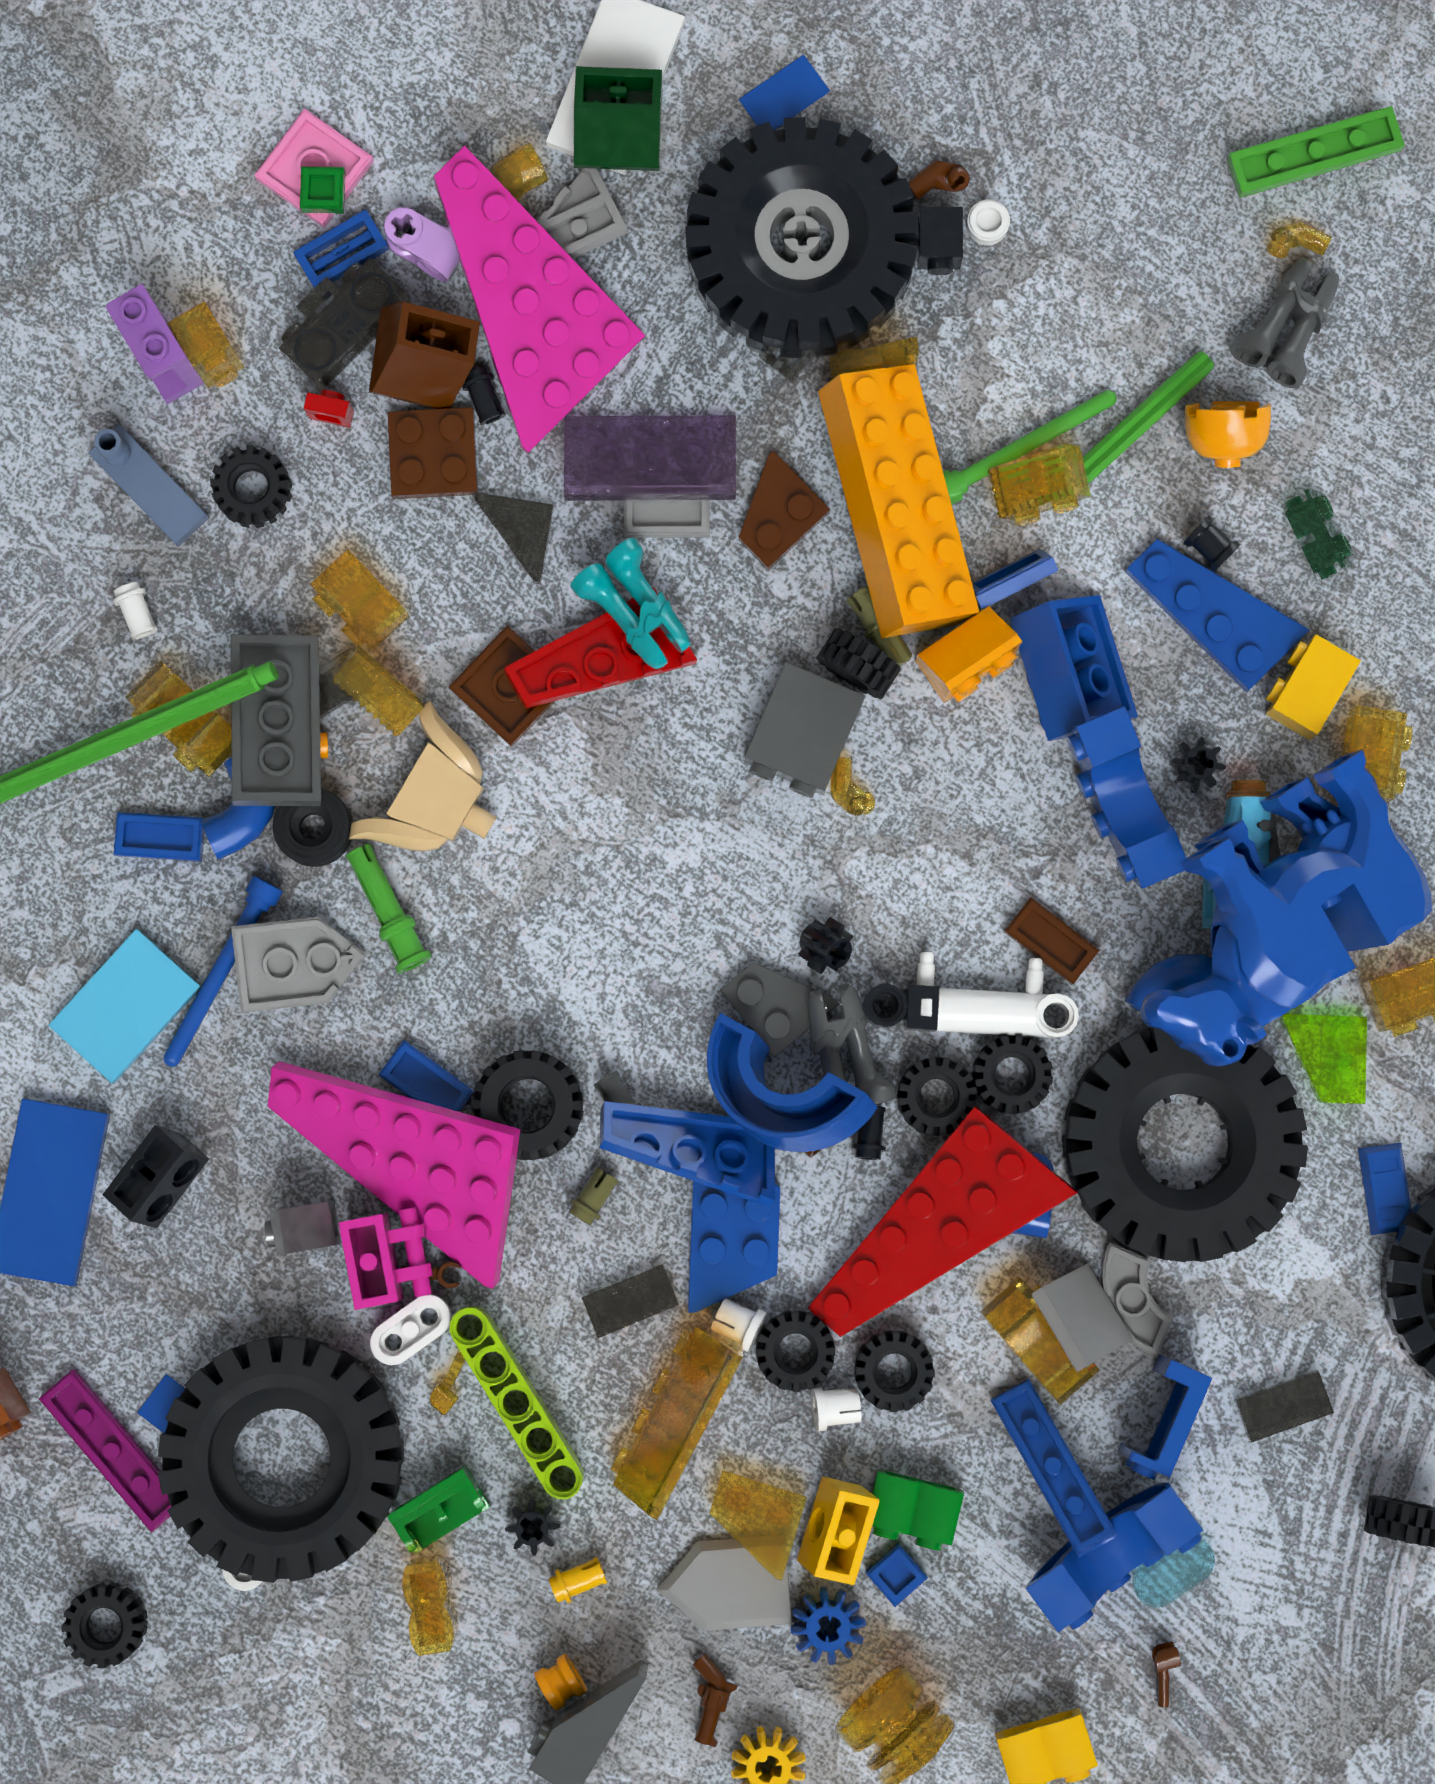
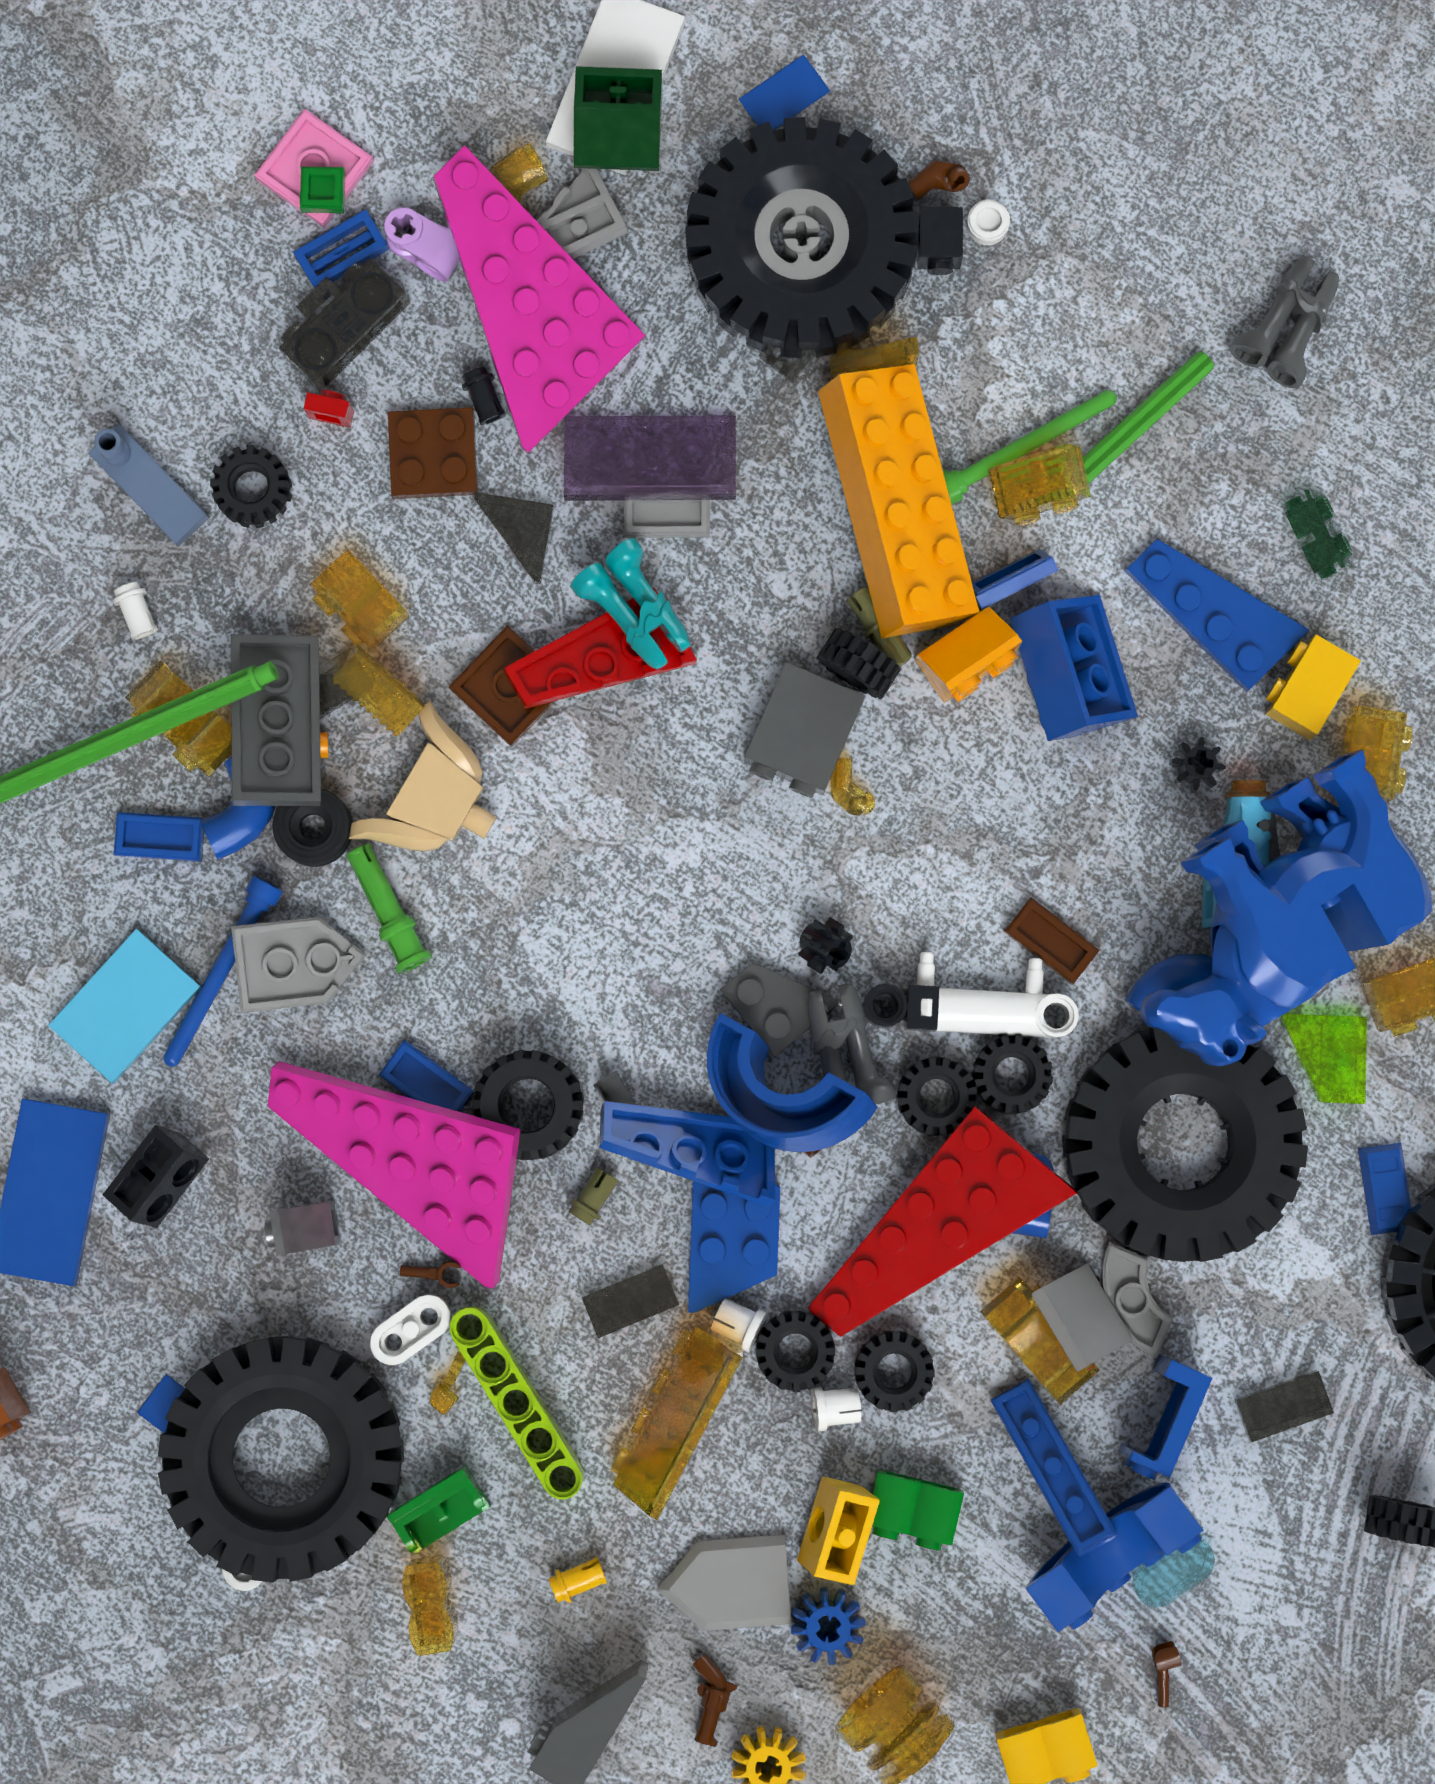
magenta tile [39,1369,171,1533] -> none
black tyre [61,1582,148,1668] -> none
medium lavender panel [106,283,204,404] -> none
clear yellow brick [167,301,245,389] -> none
dark pink brick [338,1207,433,1310] -> none
reddish brown slope [368,301,480,409] -> none
black gear [505,1497,561,1556] -> none
light orange wheel [534,1653,587,1711] -> none
clear yellow wing [709,1470,807,1581] -> none
reddish brown wing [739,451,830,571] -> none
black pin [851,1106,886,1160] -> none
blue tile [865,1543,928,1607] -> none
blue brick [1067,706,1187,889] -> none
black bush [1183,515,1241,572] -> none
light orange cylinder [1185,401,1271,468] -> none
bright green plate [1227,106,1405,198] -> none
clear yellow arm [1267,222,1332,259] -> none

